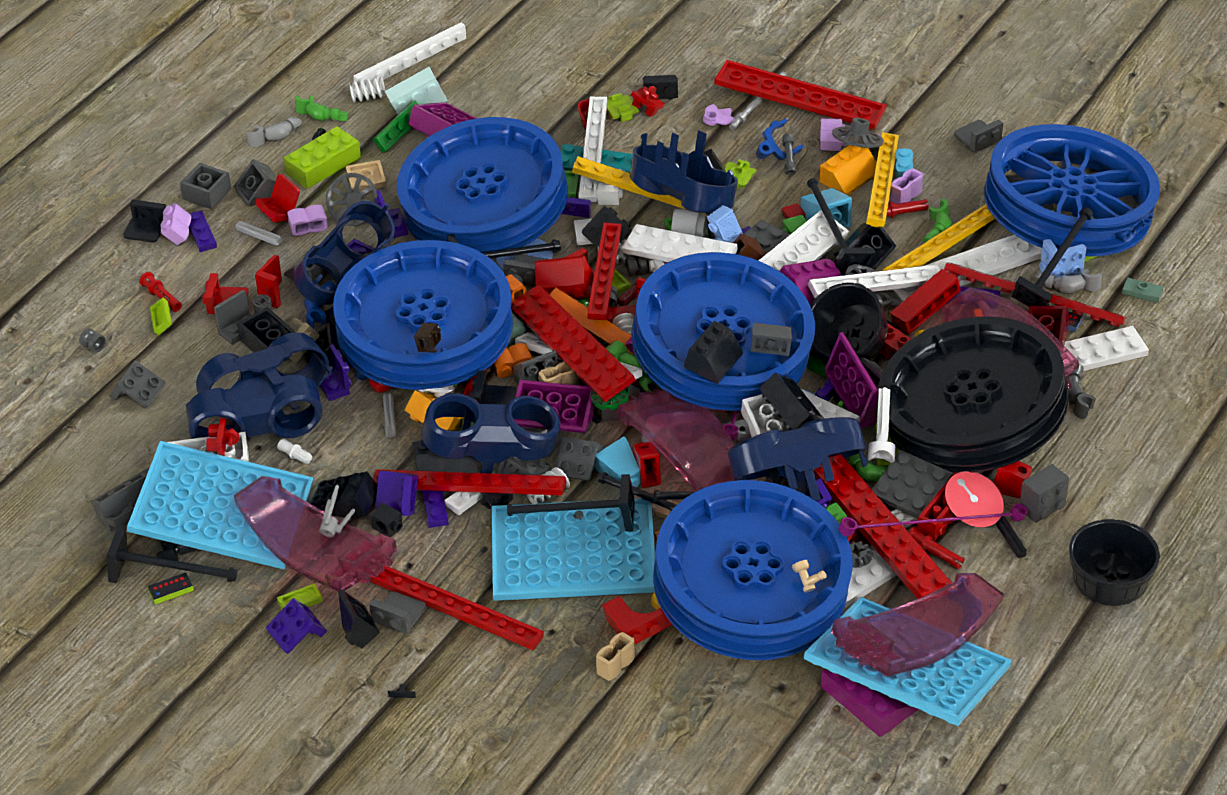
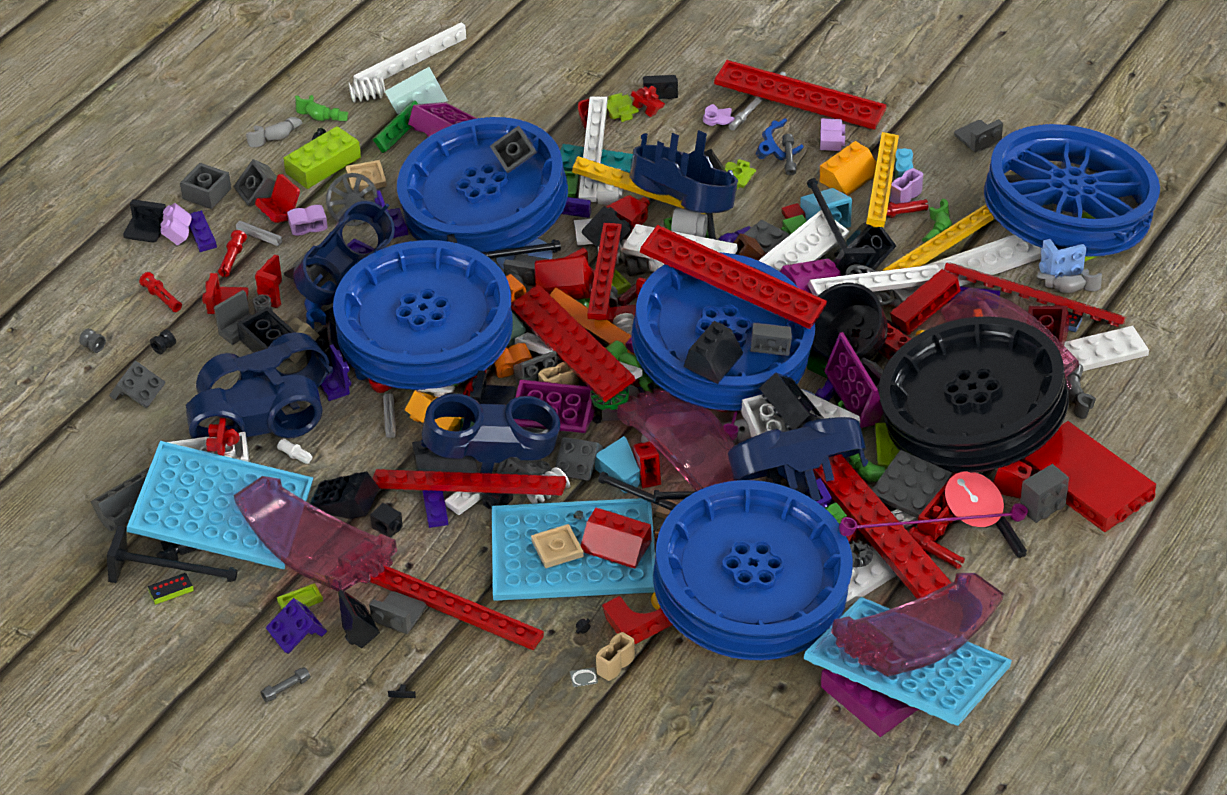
lime tile [150,298,172,335] -> none
light grey plant [319,485,355,537] -> none
dark purple bracket [375,470,418,516] -> none
dark brown brick [414,323,441,353] -> none
black tile [507,474,635,531] -> none
light blue brick [707,205,743,243] -> none
tan piece [792,560,826,593] -> none
dark grey wheel [832,118,884,148] -> none
white piece [868,388,895,463] -> none
black tile [1011,207,1093,307] -> none
black piece [1069,519,1160,606] -> none
sand green plate [1122,278,1164,303] -> none
none -> black wheel [150,329,176,355]
none -> red pin [218,230,247,277]
none -> dark grey bar [260,667,310,702]
none -> dark grey slope [490,125,537,173]
none -> tan plate [531,524,584,569]
none -> light grey sticker [570,667,598,687]
none -> black piece [576,619,591,634]
none -> slope [580,507,652,569]
none -> red torso [607,195,650,234]
none -> red plate [640,225,827,329]
none -> red panel [1019,421,1156,532]

